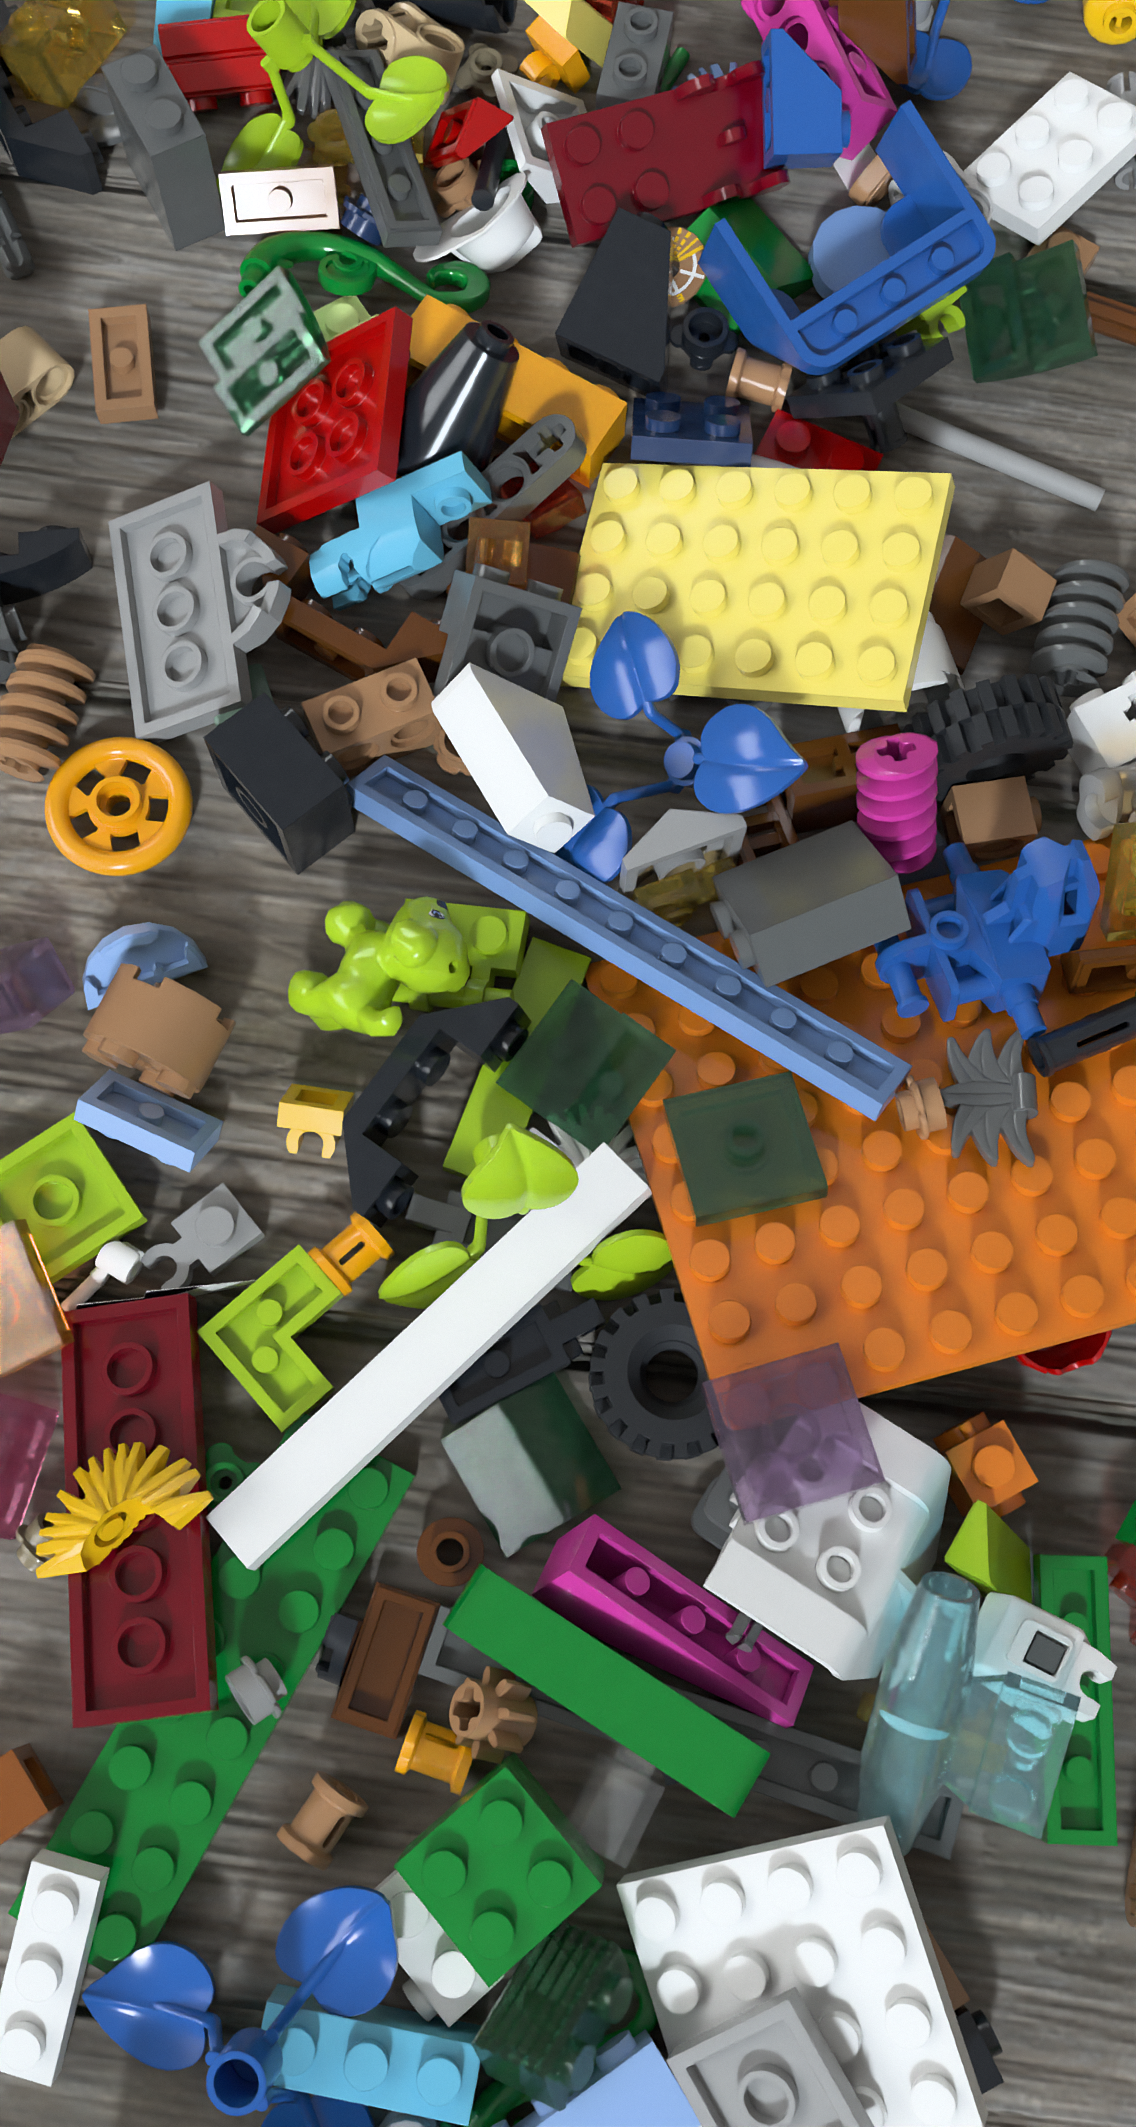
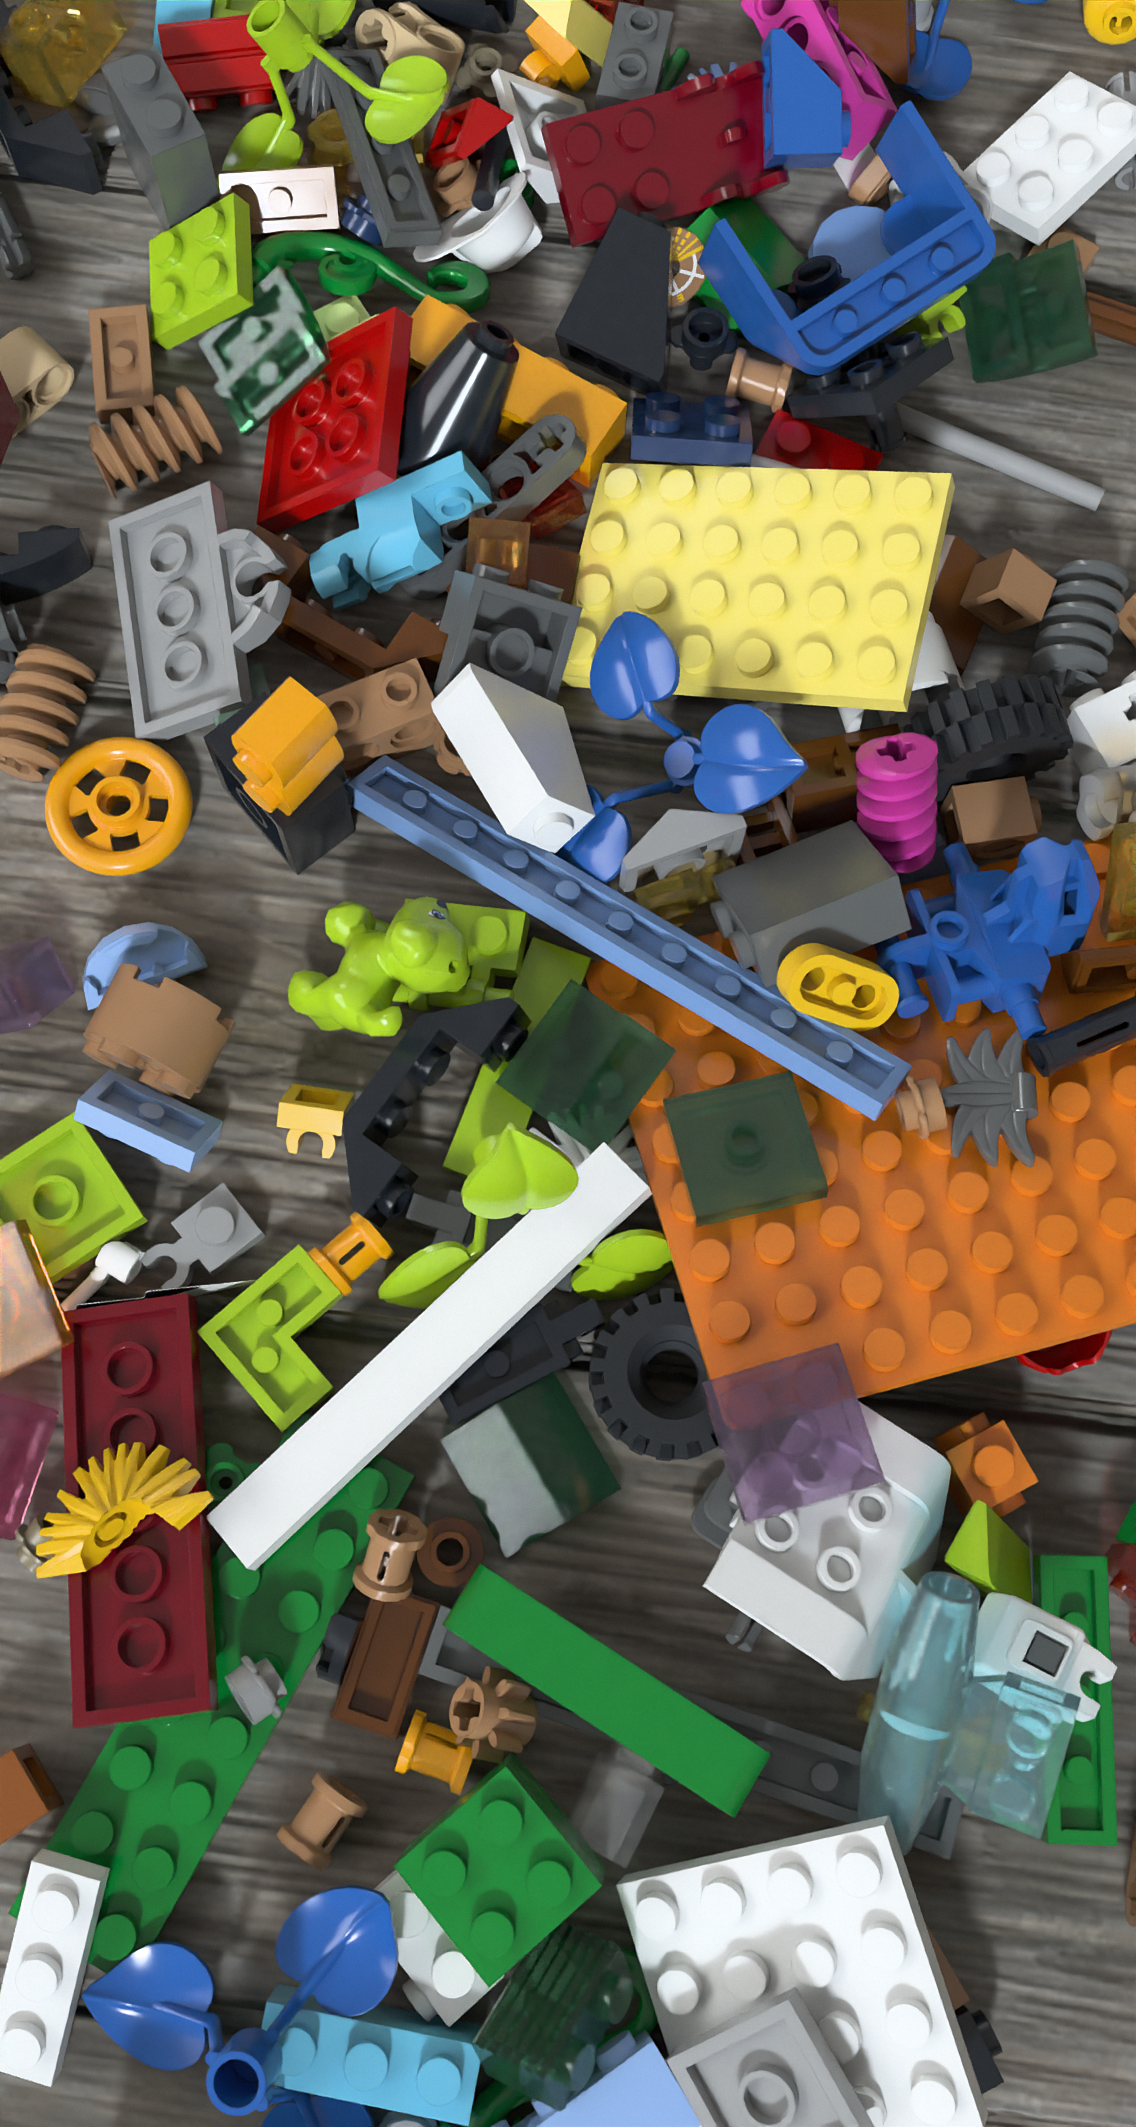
dark pink slope [531,1514,814,1729] -> none
none -> medium nougat piece [88,385,223,500]
none -> lime plate [149,192,254,350]
none -> light orange brick [231,676,344,816]
none -> medium nougat bush [352,1509,428,1602]
none -> yellow plate [777,943,899,1031]
none -> black plate [788,255,851,313]

